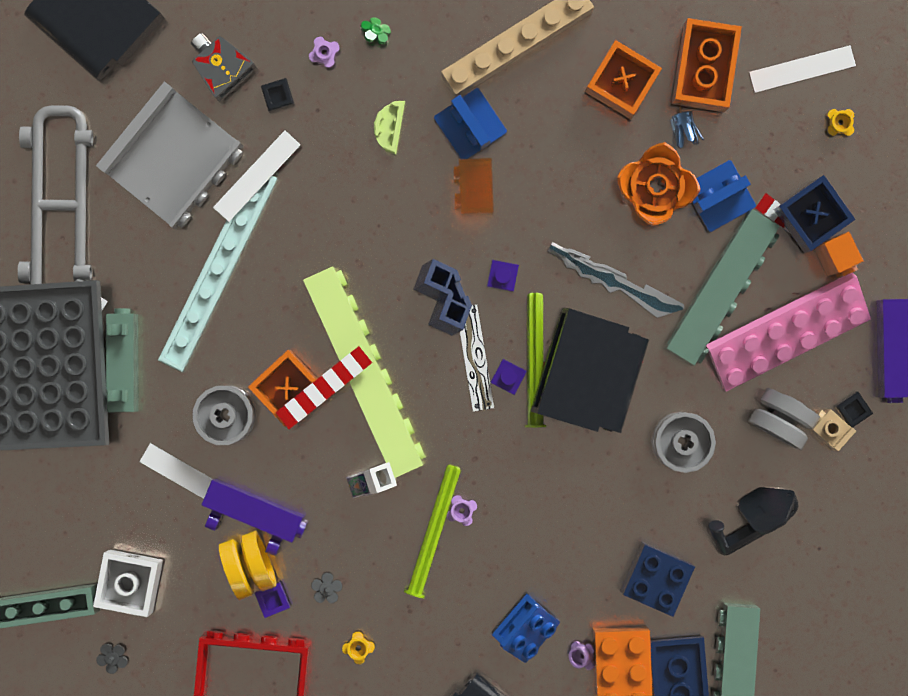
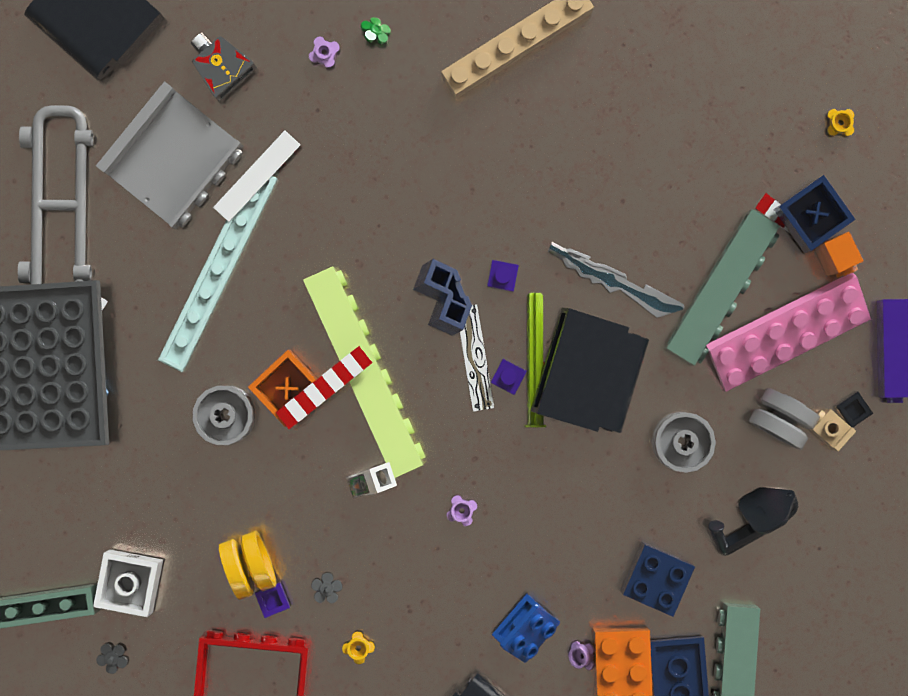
sand green brick [106,308,139,412] -> none
white sticker [140,443,213,499] -> none
dark purple brick [201,478,307,556] -> none
black tile [261,78,295,113] -> none
yellowish green tile [374,101,405,155] -> none
lime axle [404,465,461,599] -> none
blue bracket [434,88,507,161] -> none
clear orange brick [454,158,494,216] -> none
orange brick [585,40,662,120] -> none
orange brick [617,142,700,226] -> none
orange brick [671,18,742,112] -> none
flat silver piece [672,106,704,149] -> none
blue bracket [692,160,756,232] -> none
white sticker [749,46,856,93] -> none

